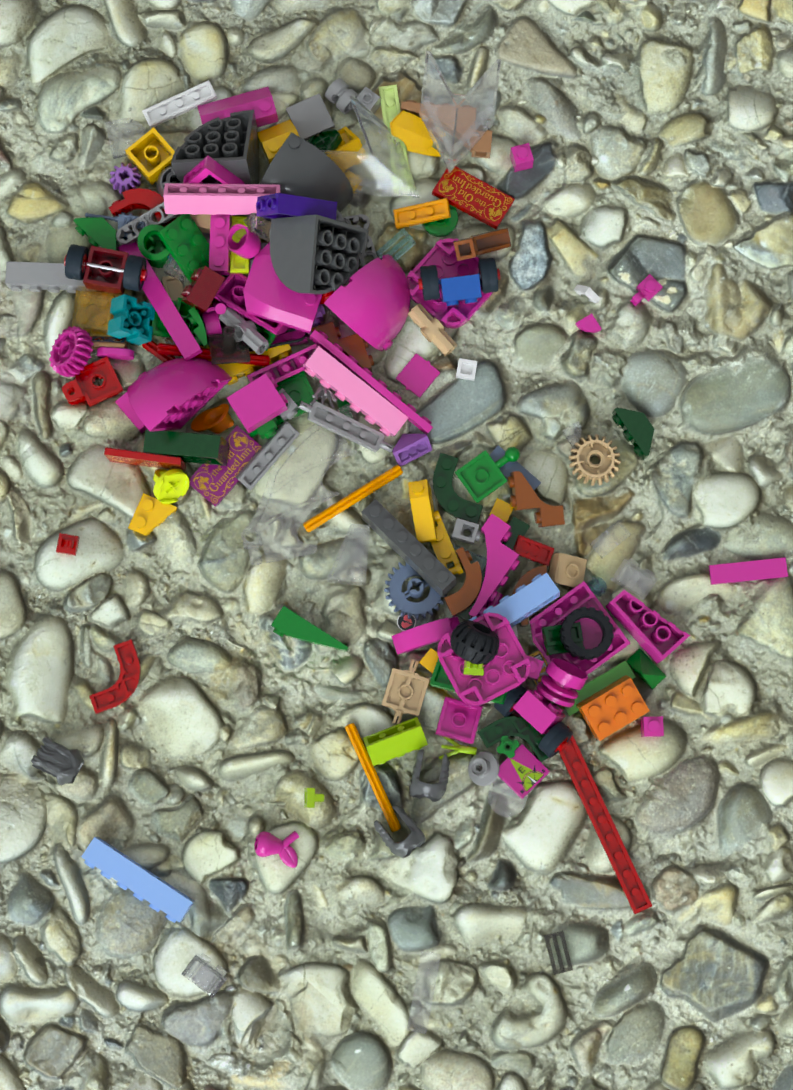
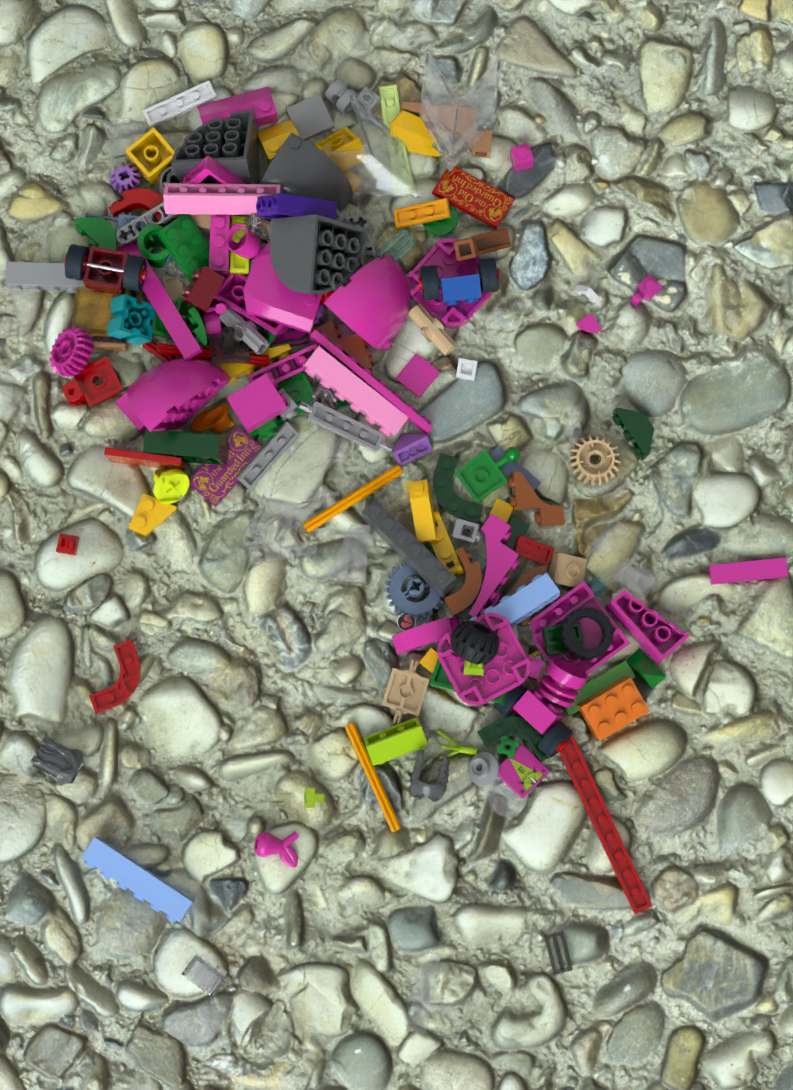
dark pink tile [96,347,135,360] -> none
green slope [271,606,349,652] -> none
dark green tile [308,129,342,154] -> none
dark grey piece [374,805,426,858] -> none
dark pink tile [435,696,483,745] -> none
dark pink brick [641,716,664,737] -> none

